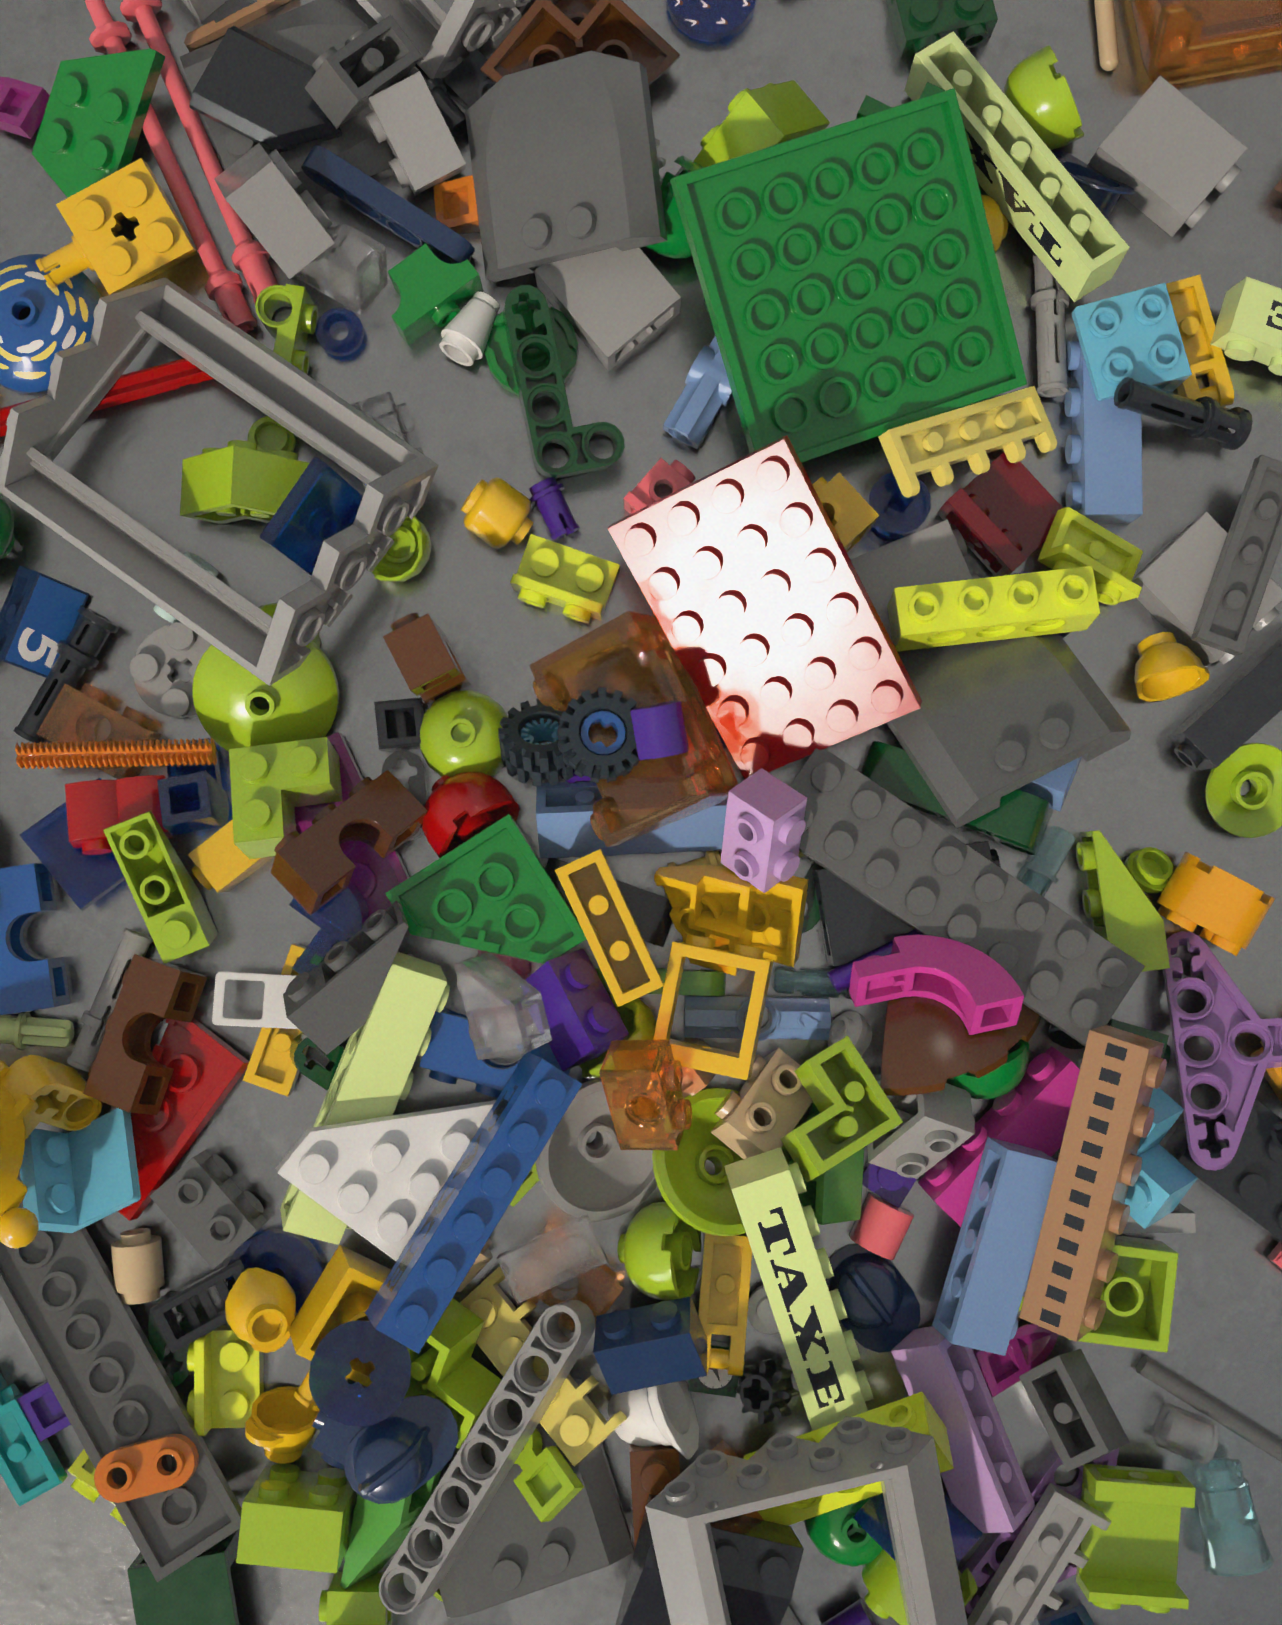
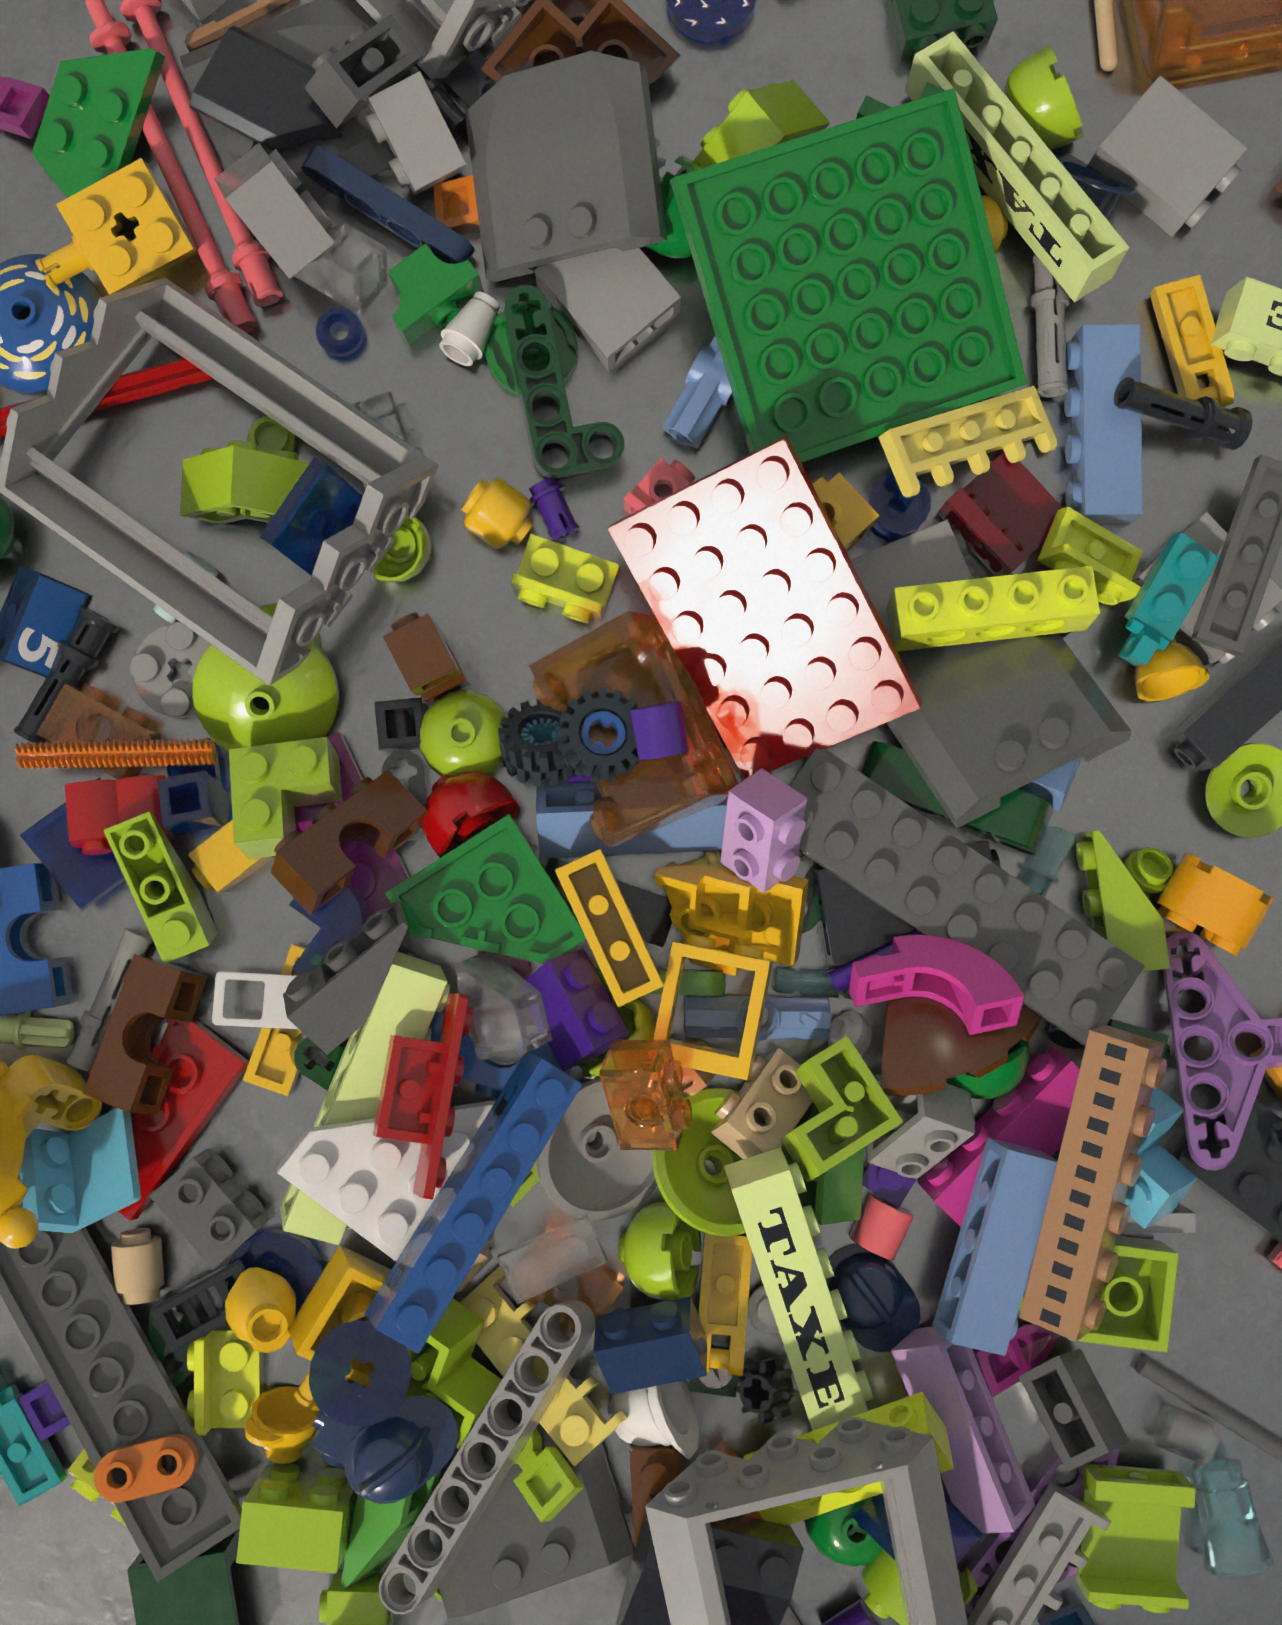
lime plate [255,284,318,374] -> none
medium azure bracket [1072,283,1192,401] -> none
none -> red bracket [373,993,473,1200]
none -> teal hinge [1118,532,1220,666]

